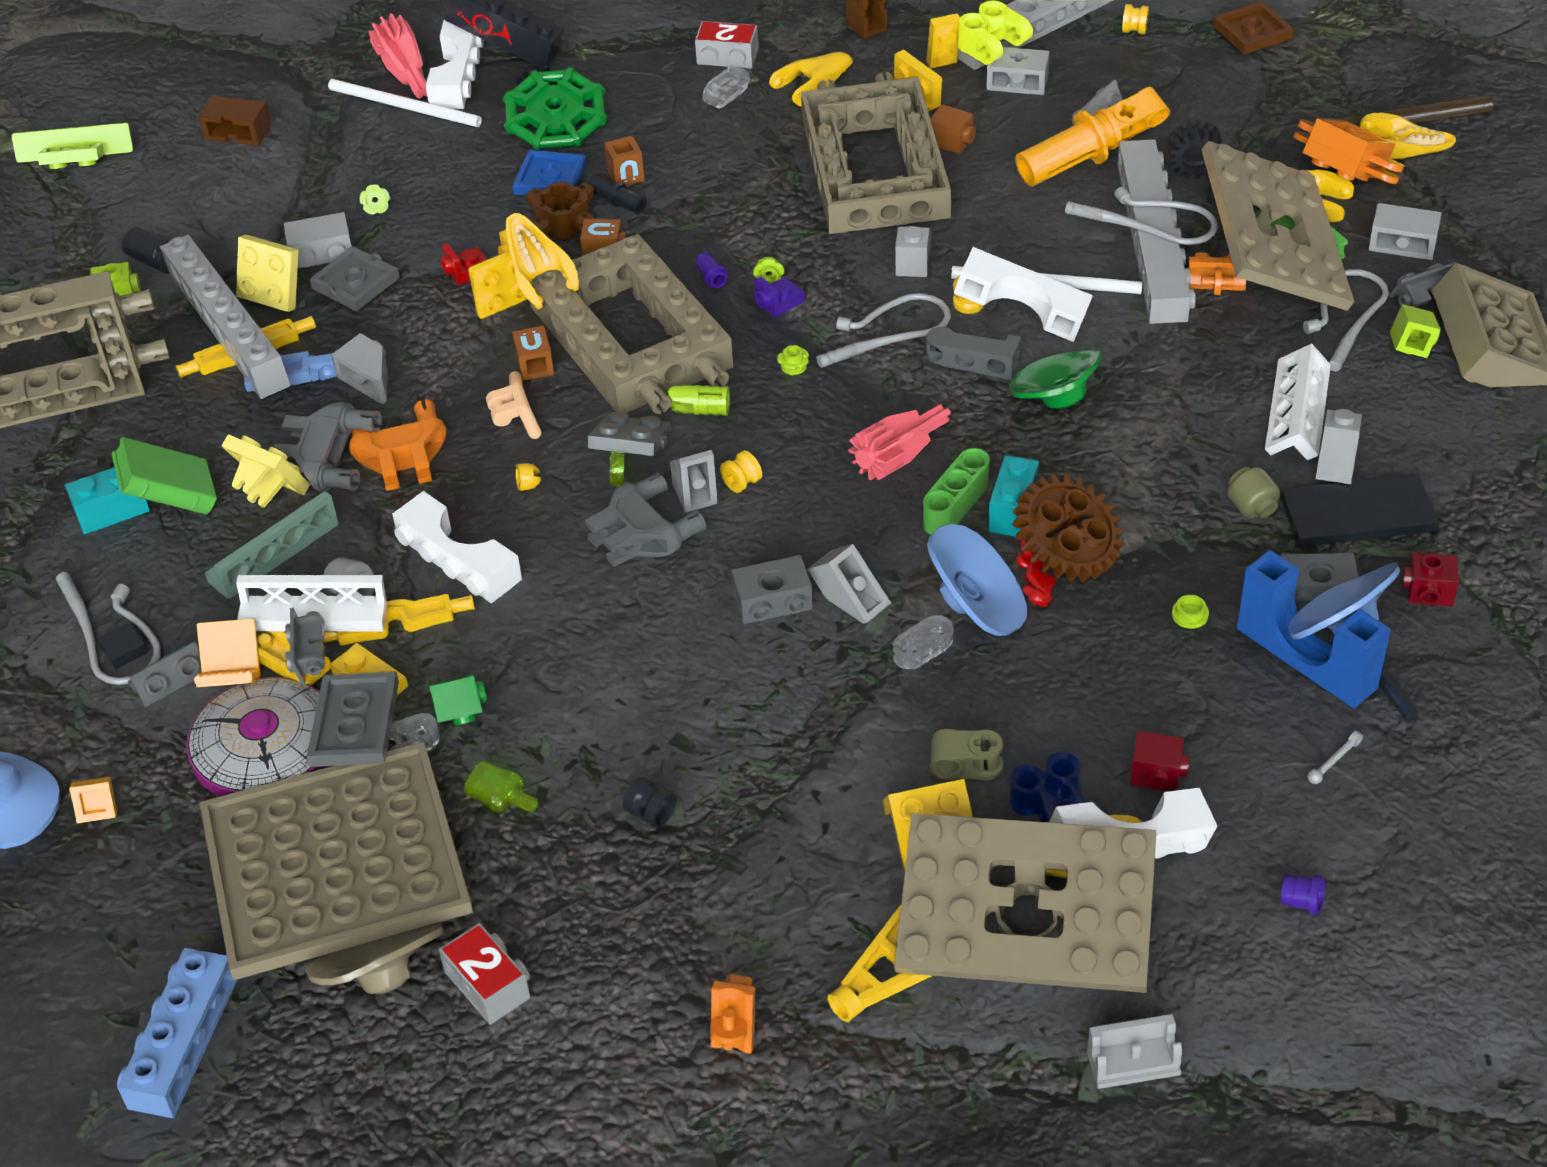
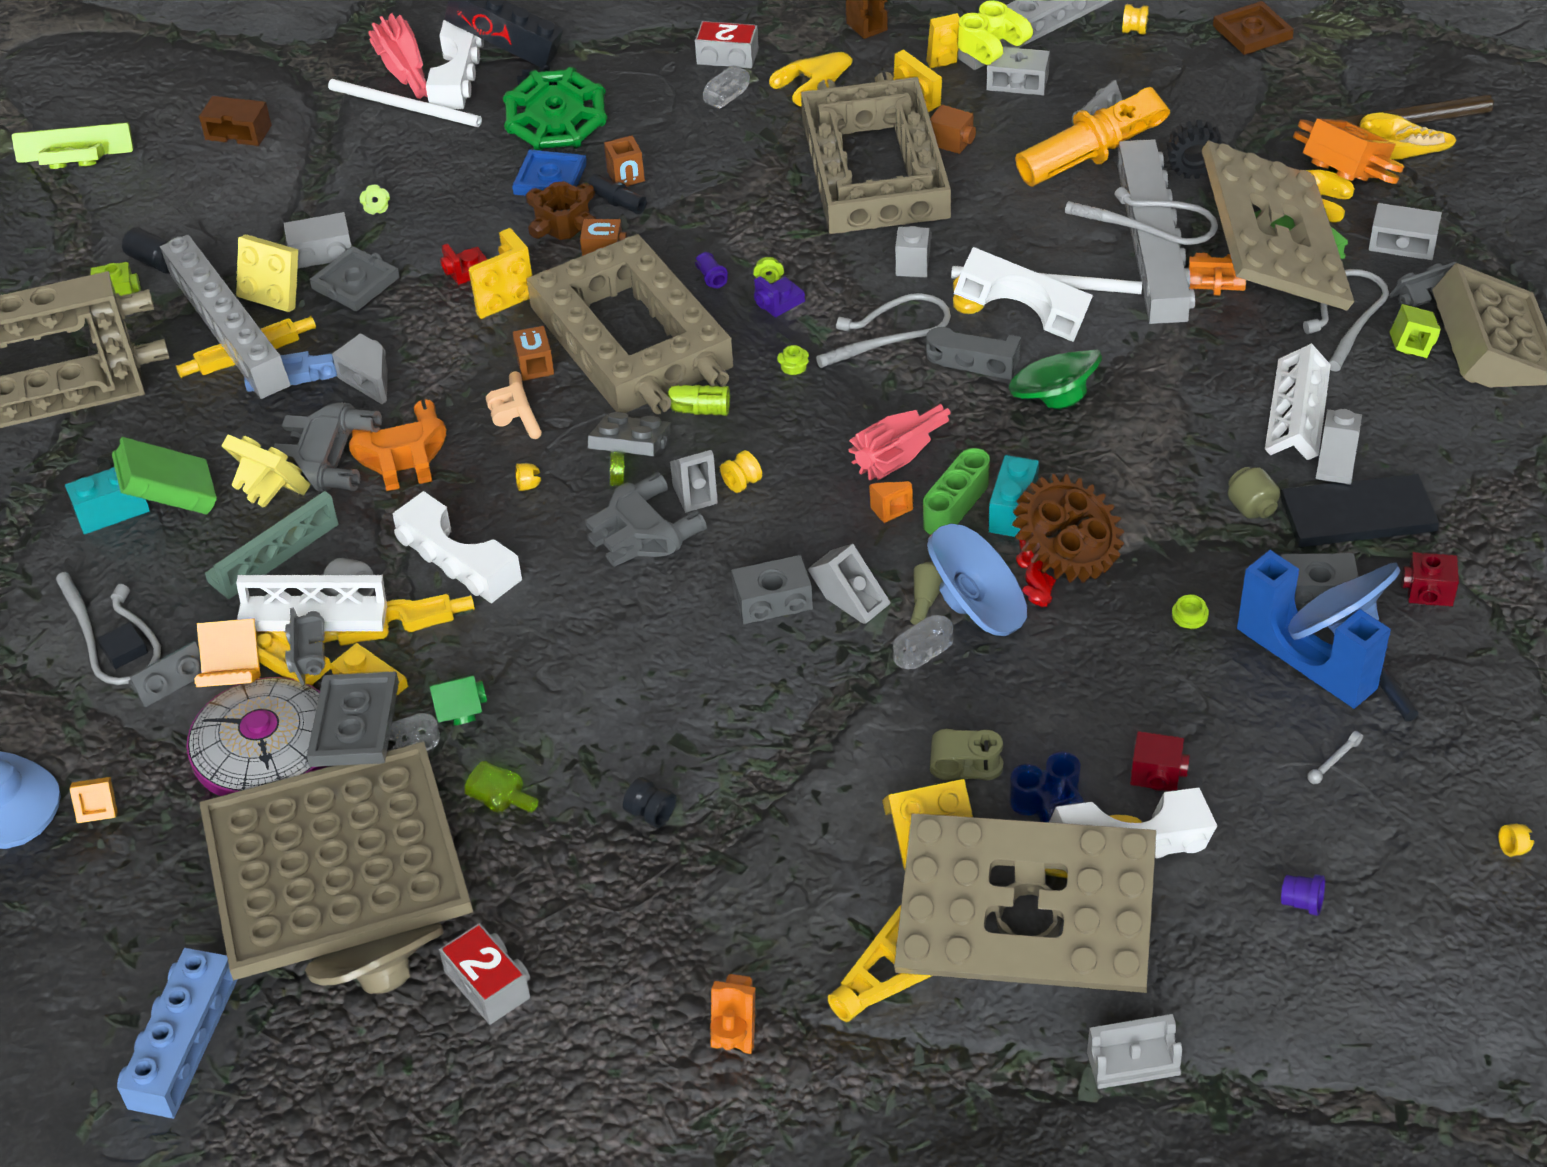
yellow animal [506,213,579,310] -> none
none -> orange slope [869,481,913,523]
none -> olive cone [911,562,943,626]
none -> yellow hinge [1498,823,1534,857]

